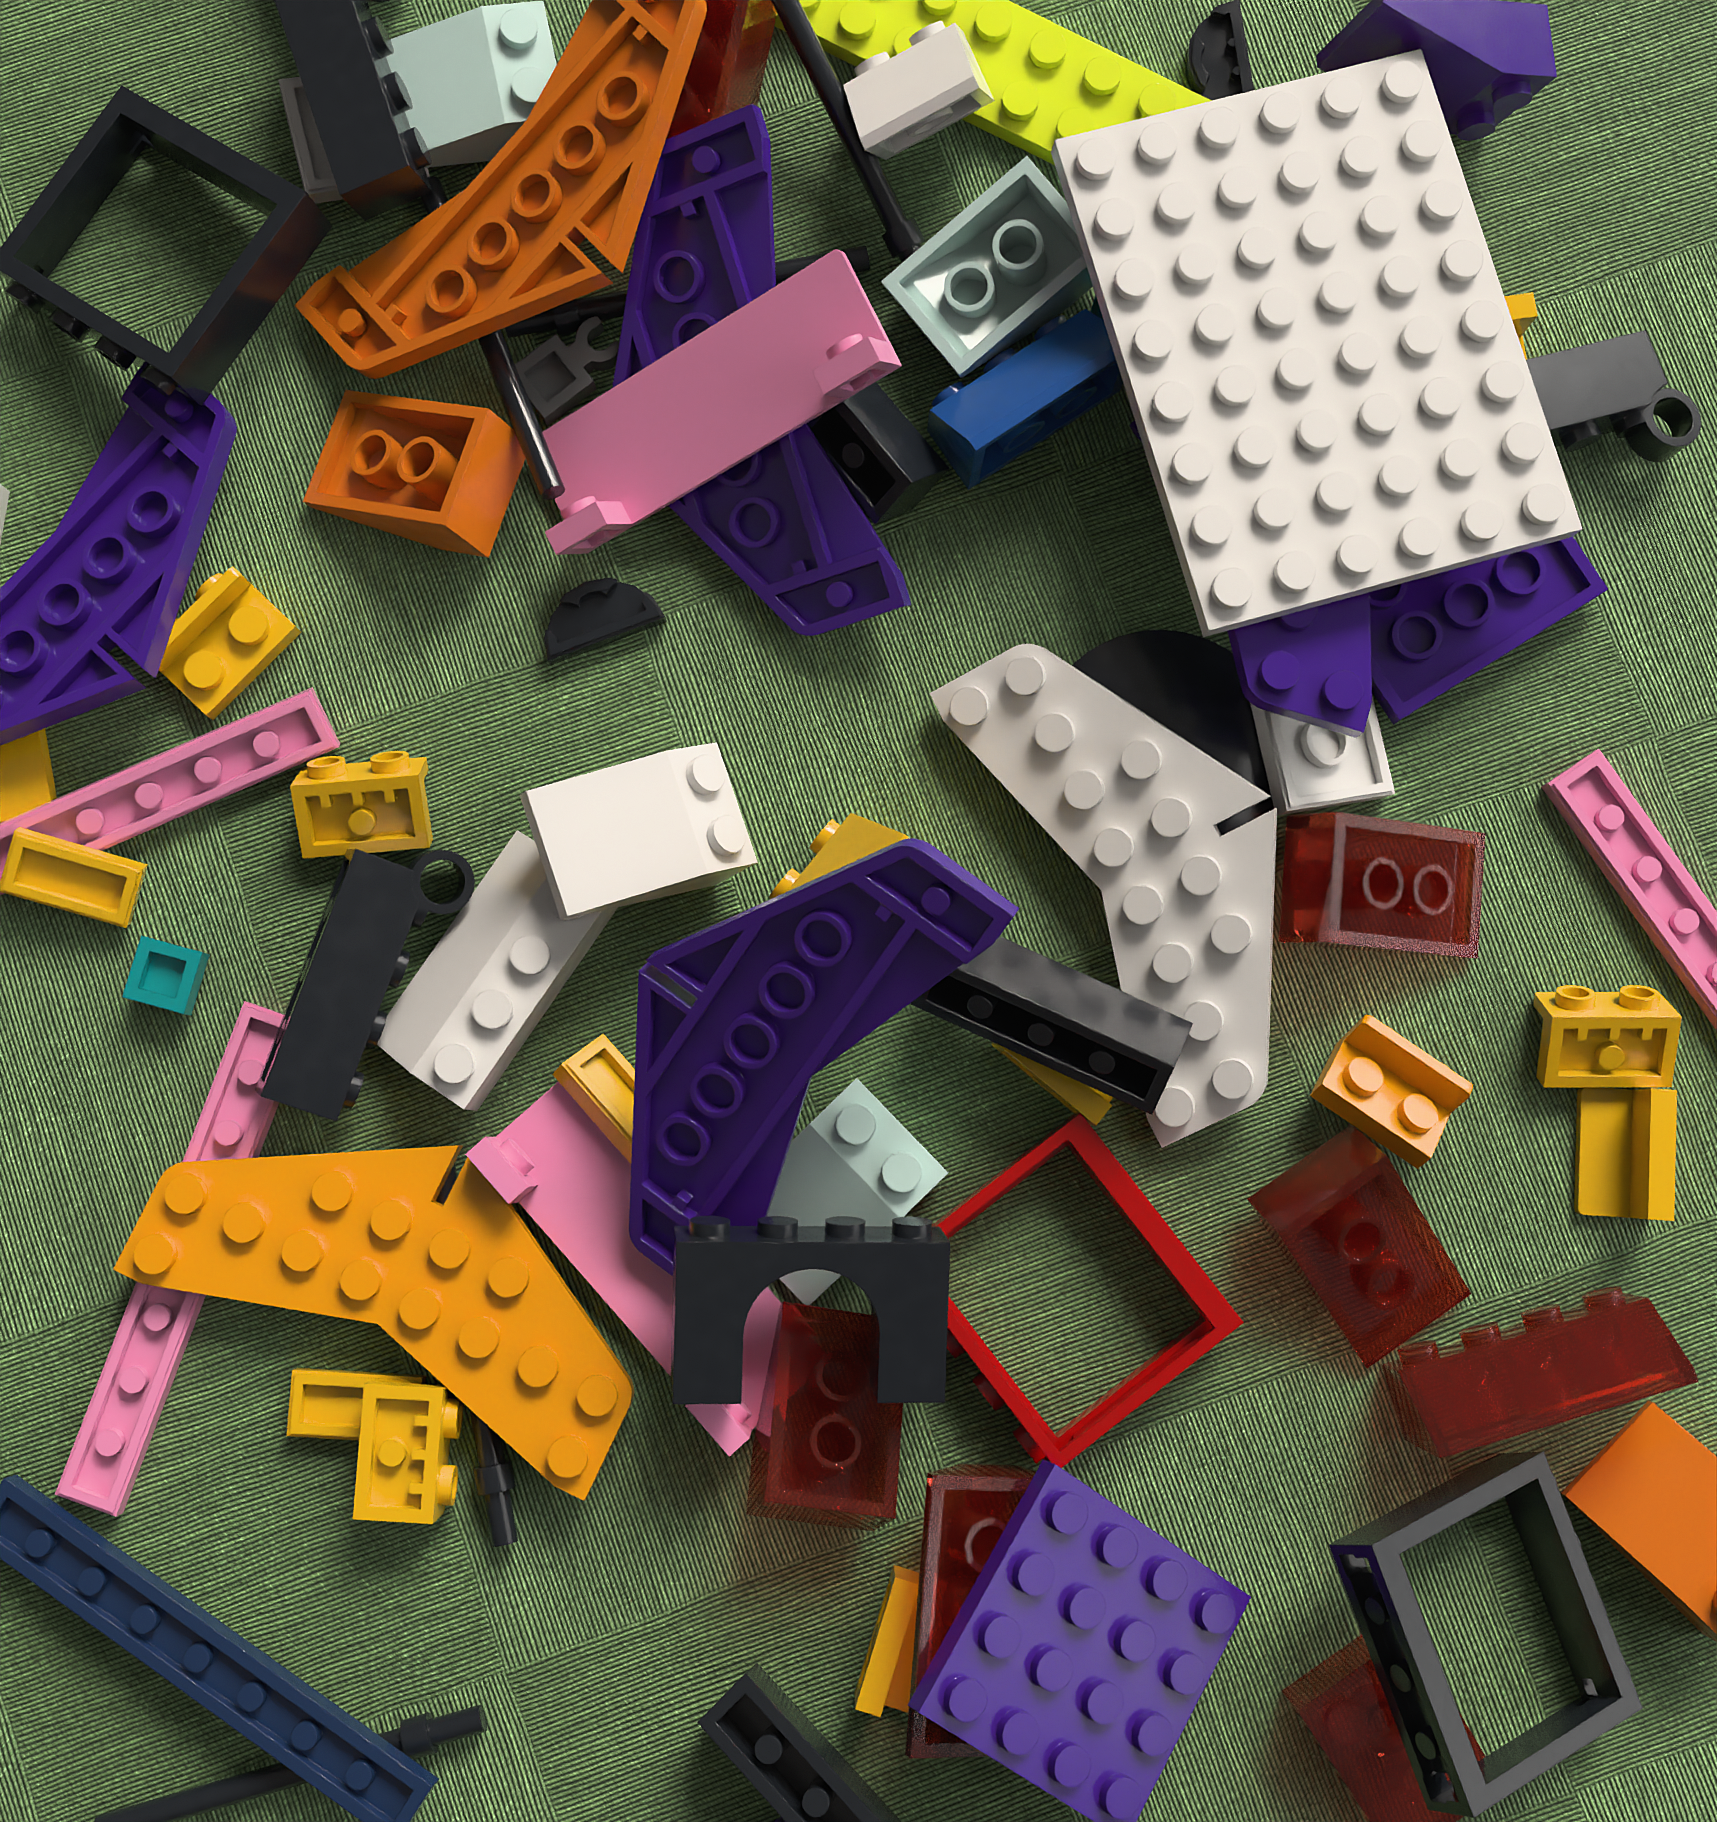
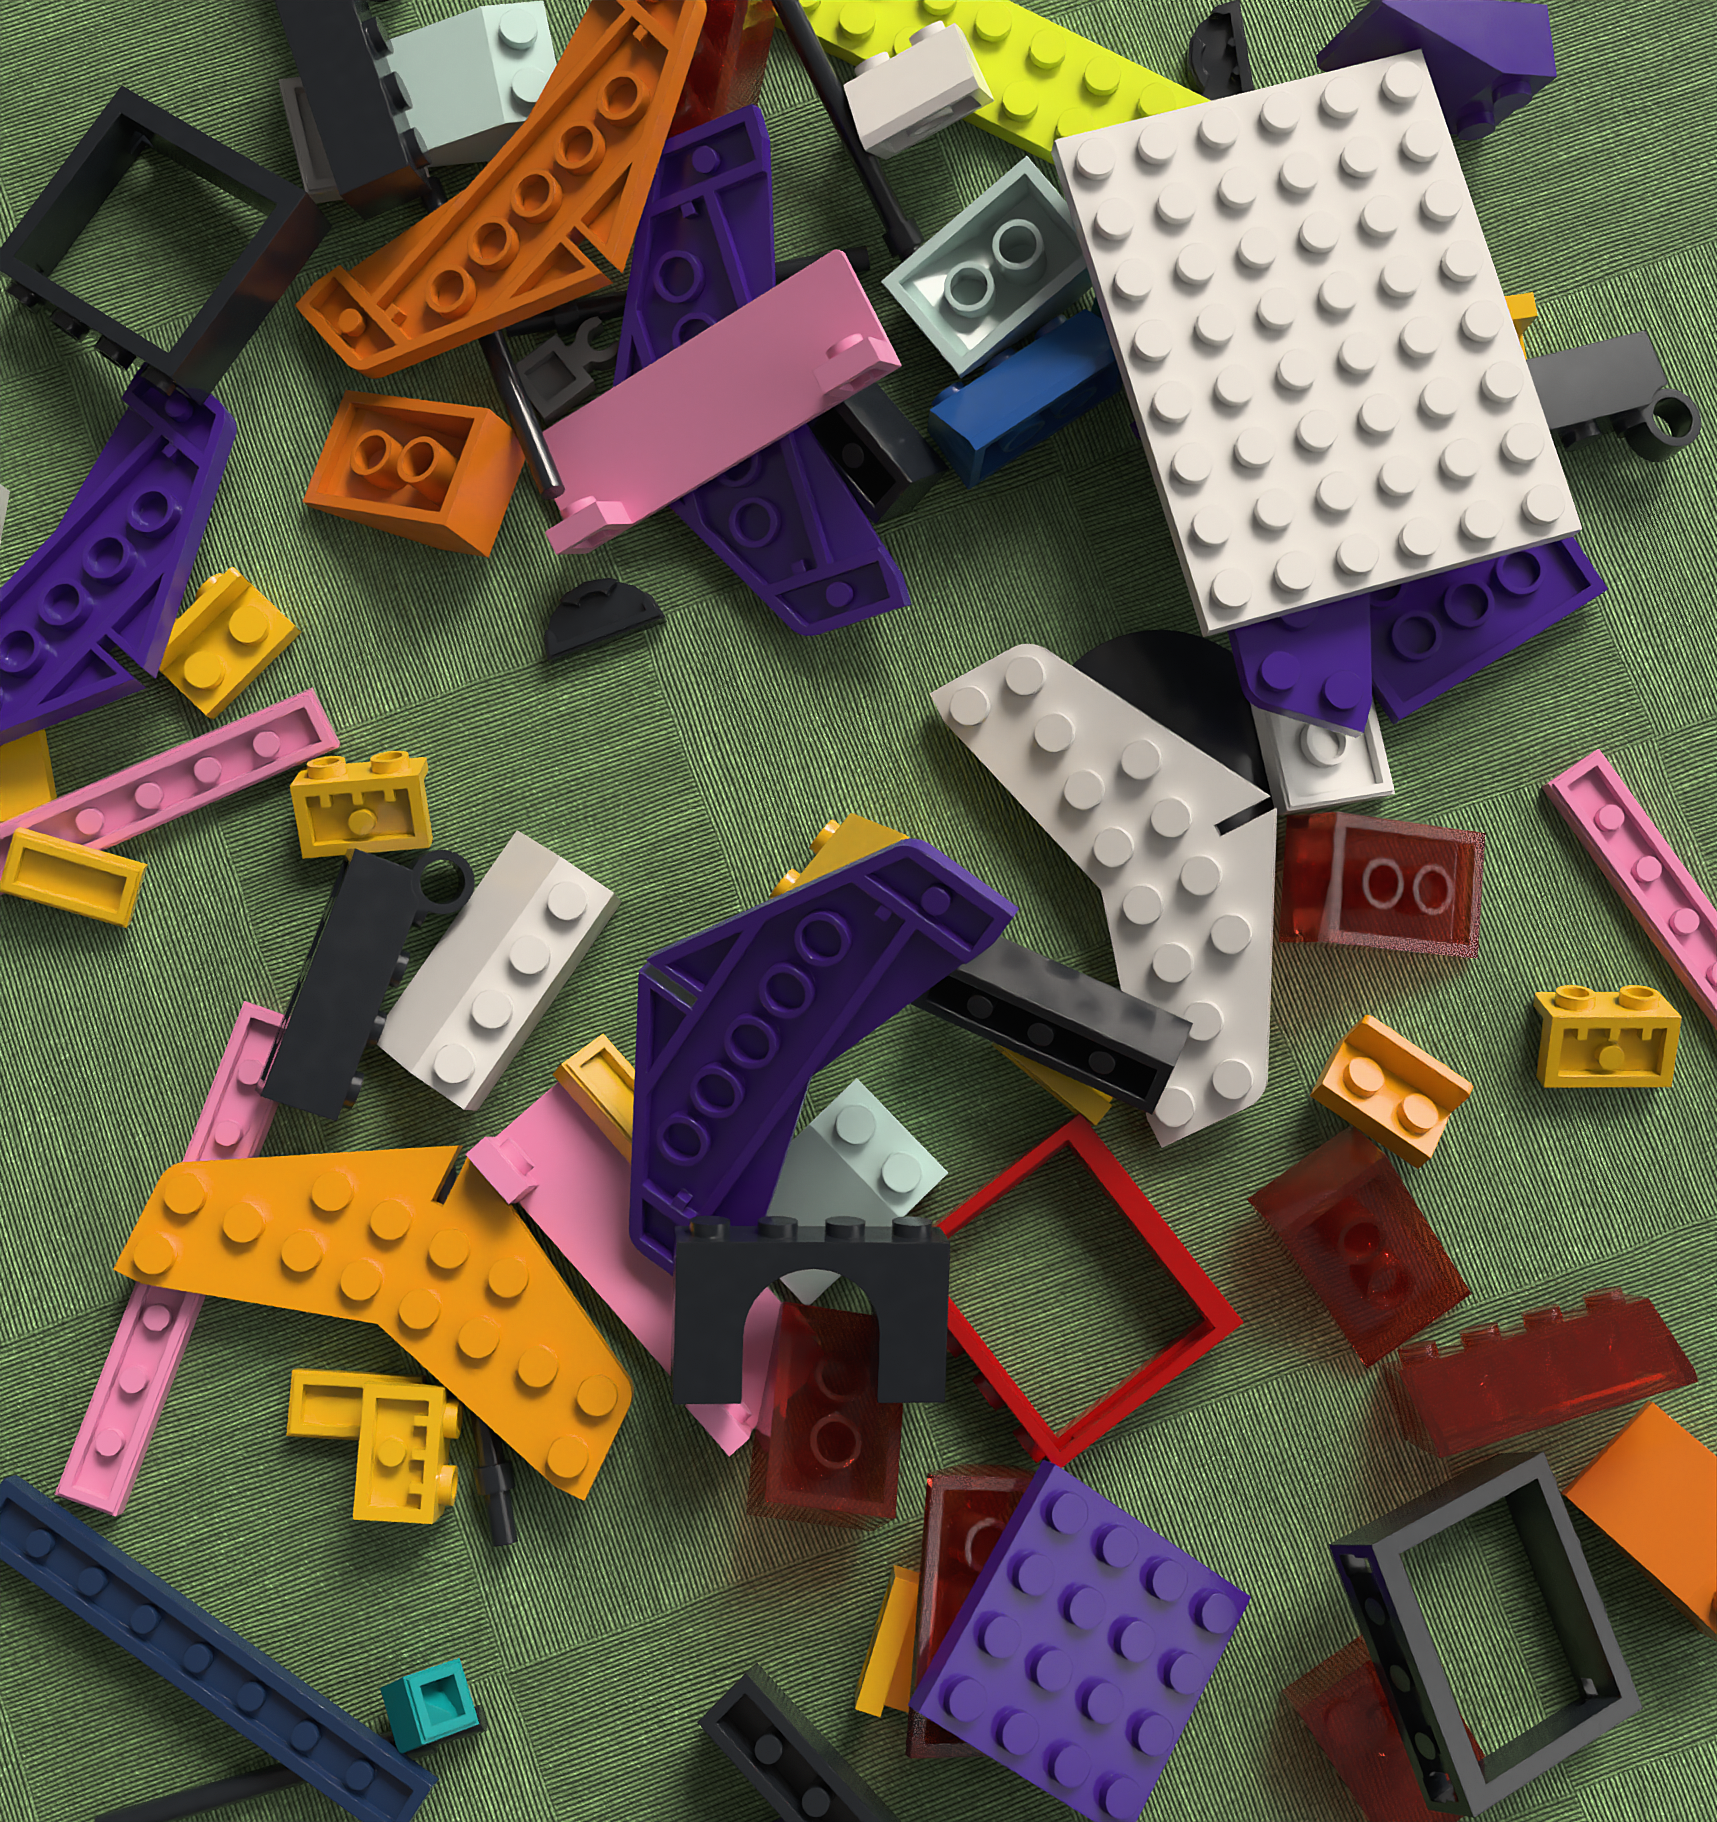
teal plate [122,935,210,1016] -> none
white slope [520,742,758,920] -> none
yellow panel [1574,1087,1677,1221] -> none
none -> teal slope [380,1658,479,1753]

